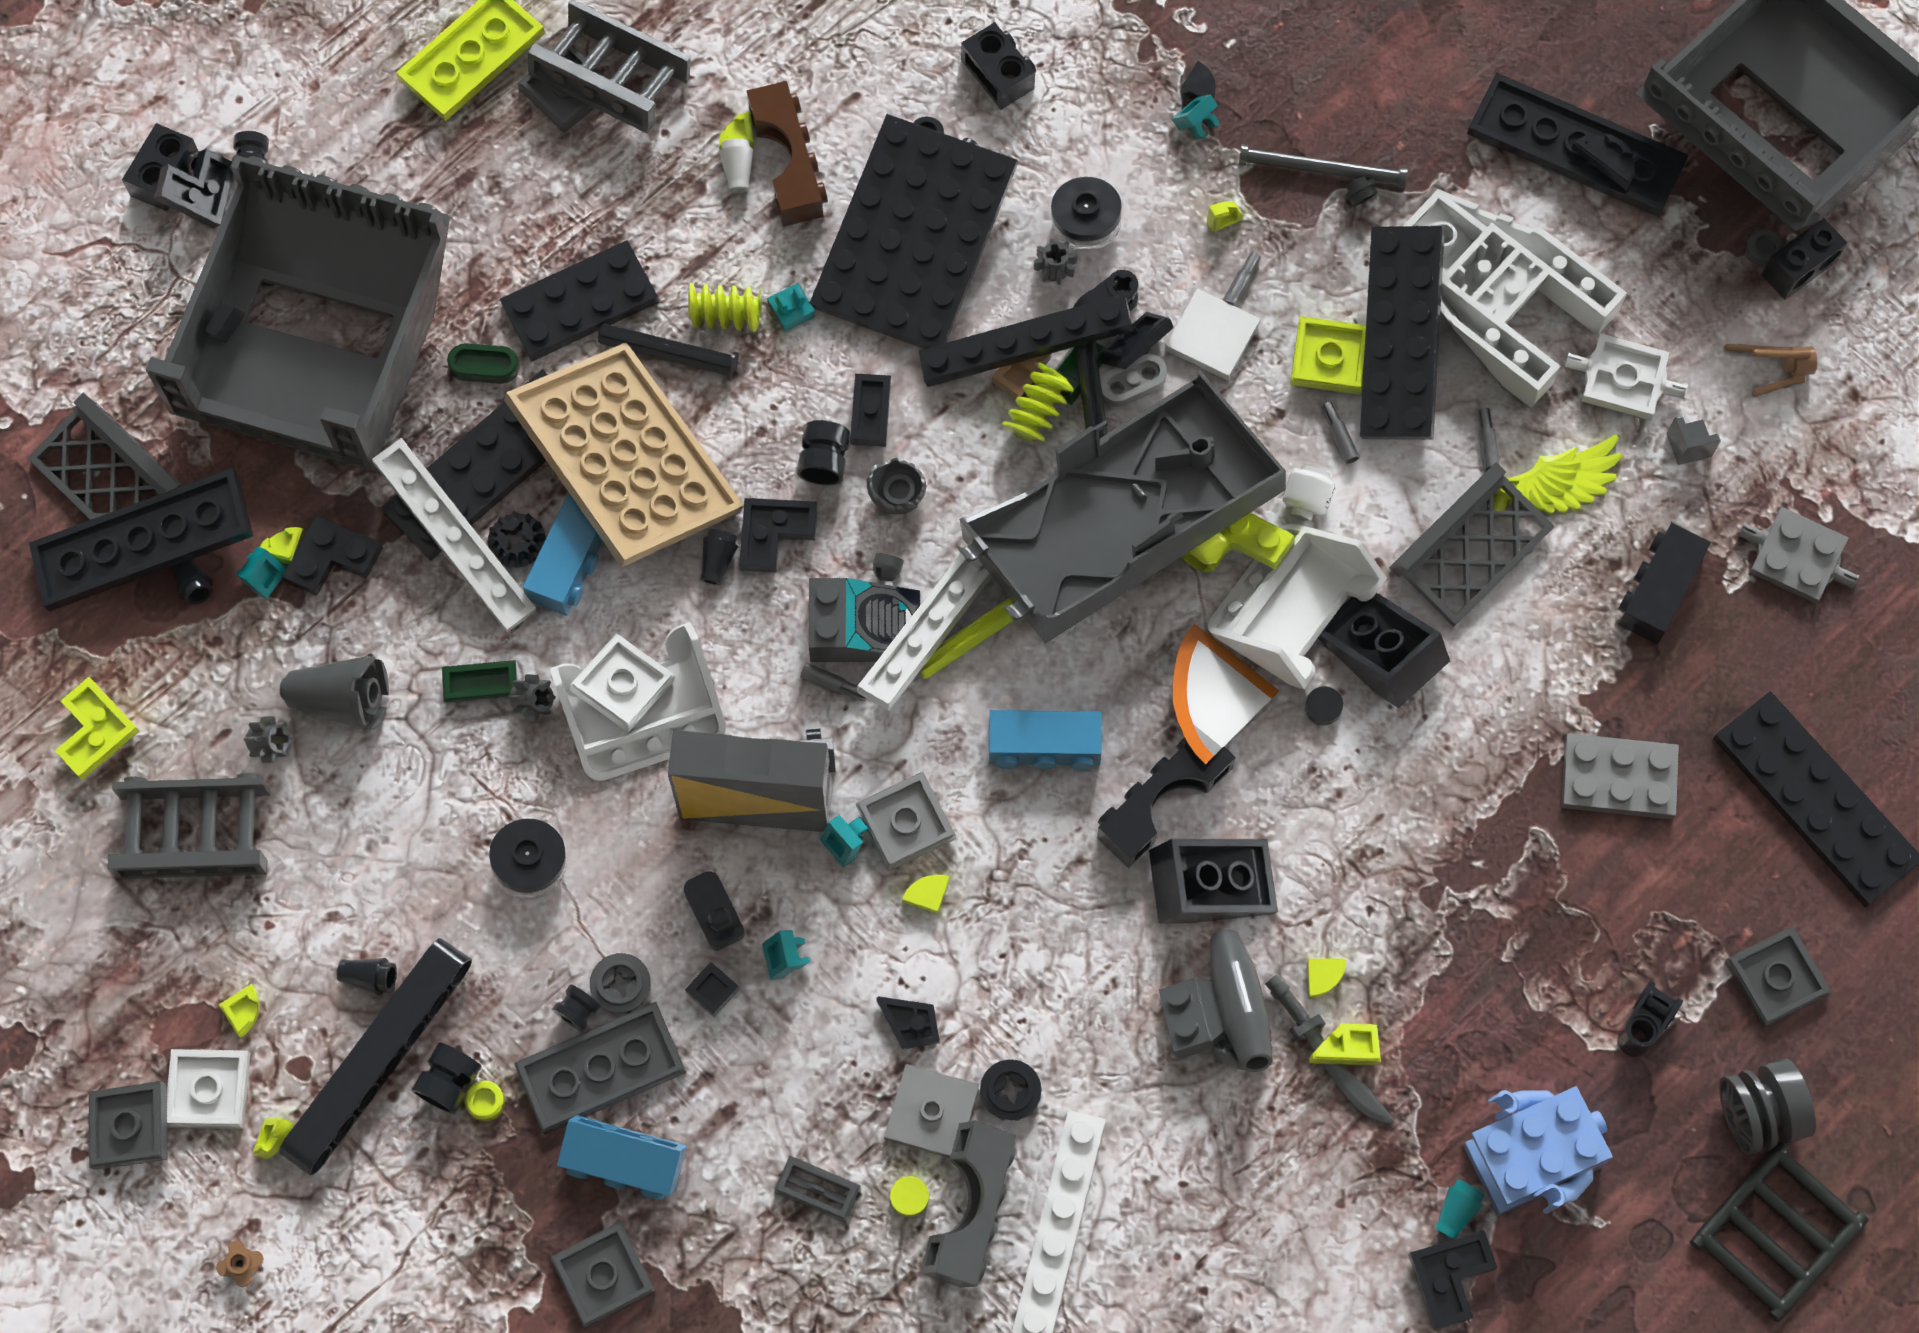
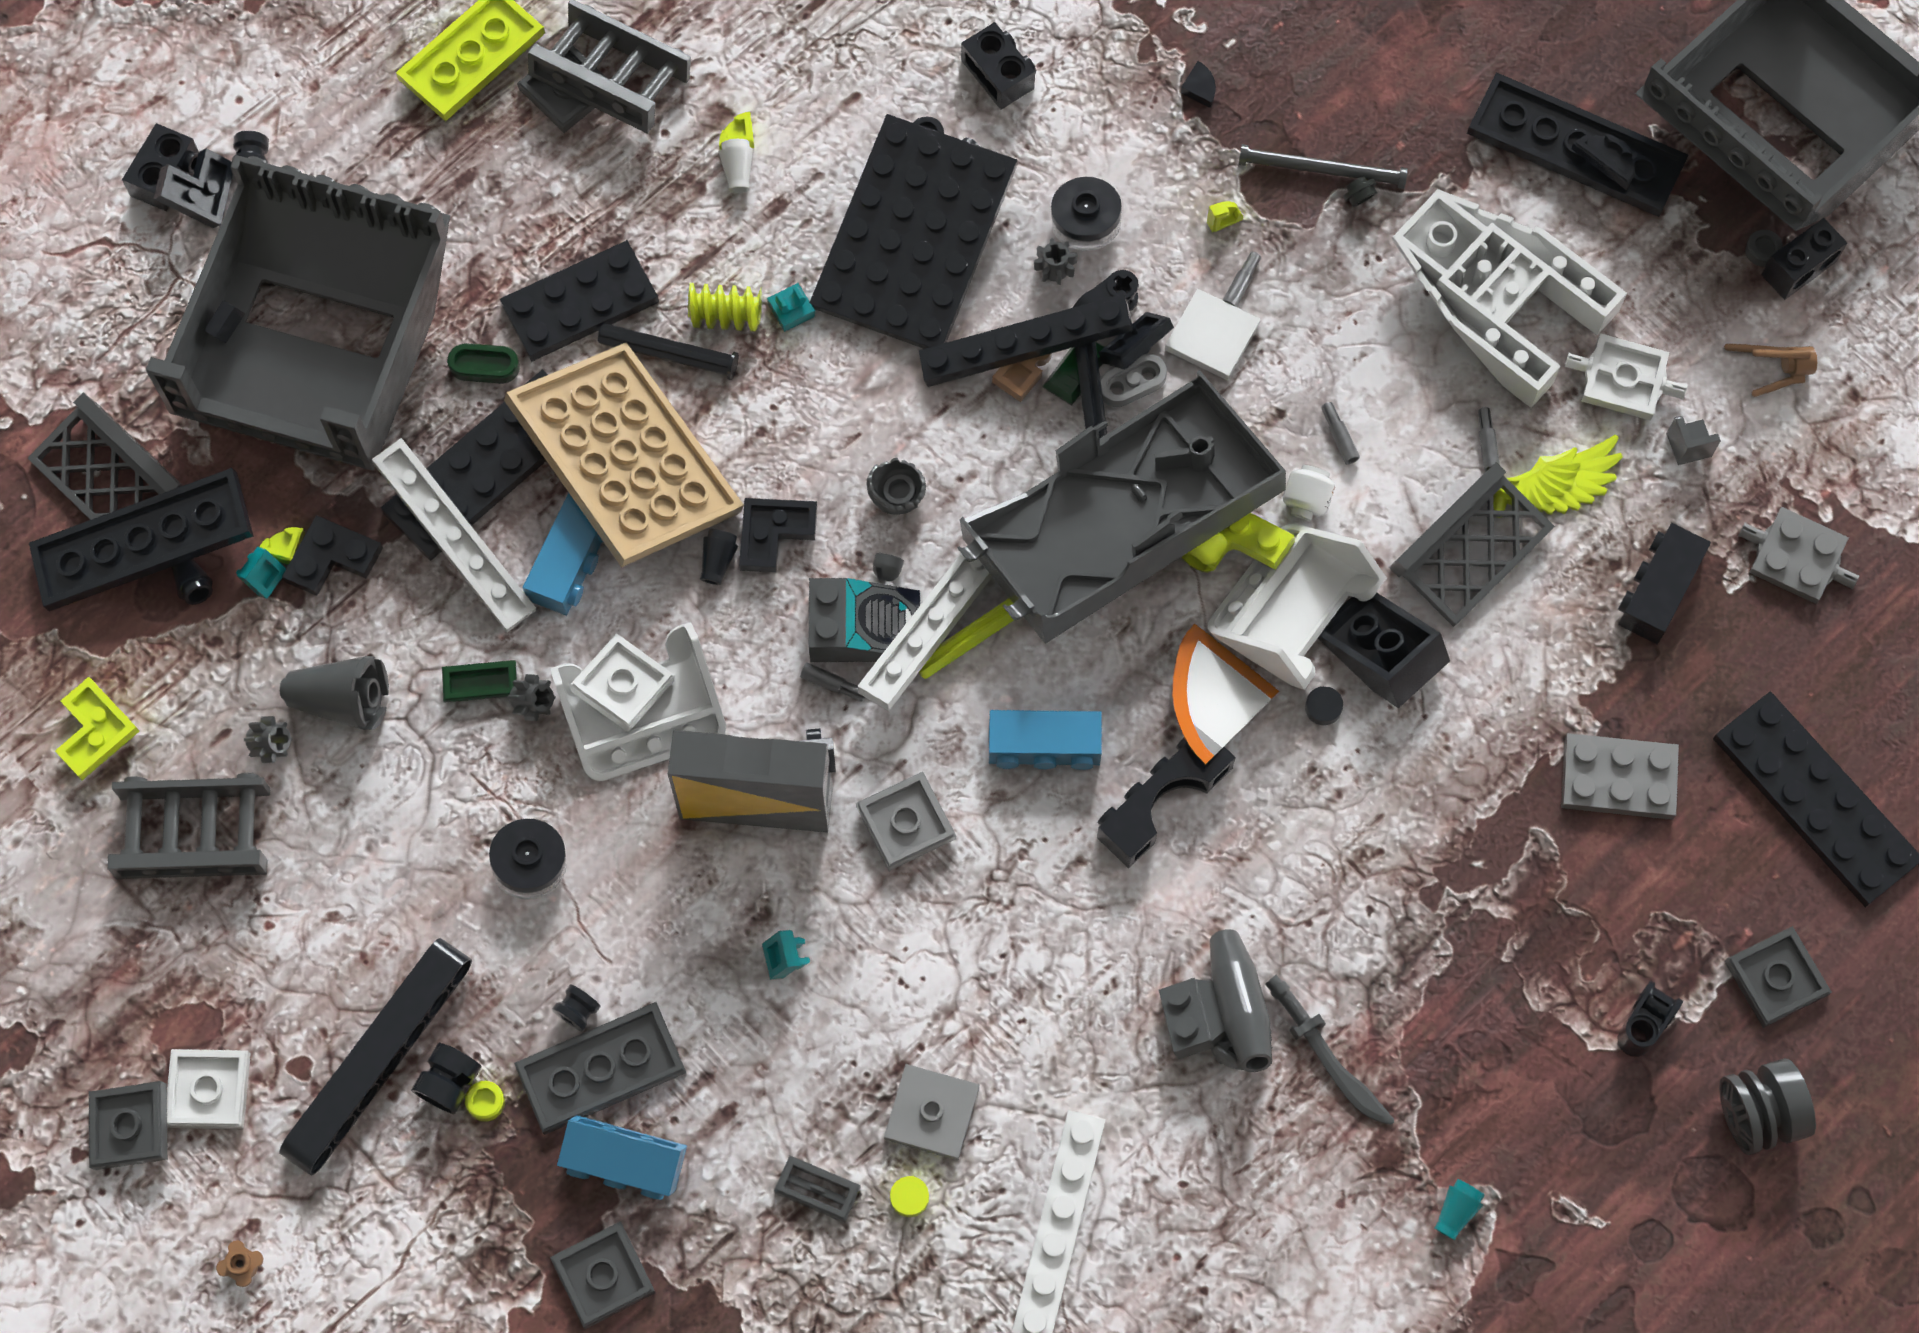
neon yellow tile [219,984,260,1038] -> none
neon yellow tile [253,1118,294,1159] -> none
black cone [337,958,397,996] -> none
black gear [487,511,546,568] -> none
dark grey gear [589,953,651,1014] -> none
black piece [684,871,745,951] -> none
black plate [685,962,740,1017] -> none
reddish brown arch [746,81,828,227] -> none
black wheel [797,420,850,485] -> none
teal tile [820,815,868,867] -> none
black plate [850,373,891,447] -> none
black piece [876,996,940,1050] -> none
neon yellow tile [902,875,950,914] -> none
dark grey arch [920,1120,1016,1288] -> none
black gear [980,1059,1042,1121] -> none
neon yellow piece [1001,362,1074,442] -> none
black slope [1148,839,1278,924] -> none
teal tile [1171,95,1219,139] -> none
neon yellow plate [1290,316,1366,395] -> none
neon yellow tile [1307,958,1346,999] -> none
neon yellow tile [1309,1023,1381,1065] -> none
black plate [1360,226,1445,440] -> none
black plate [1408,1230,1497,1331] -> none
light blue torso [1463,1086,1613,1215] -> none
pearl dark grey bar [1690,1141,1869,1323] -> none

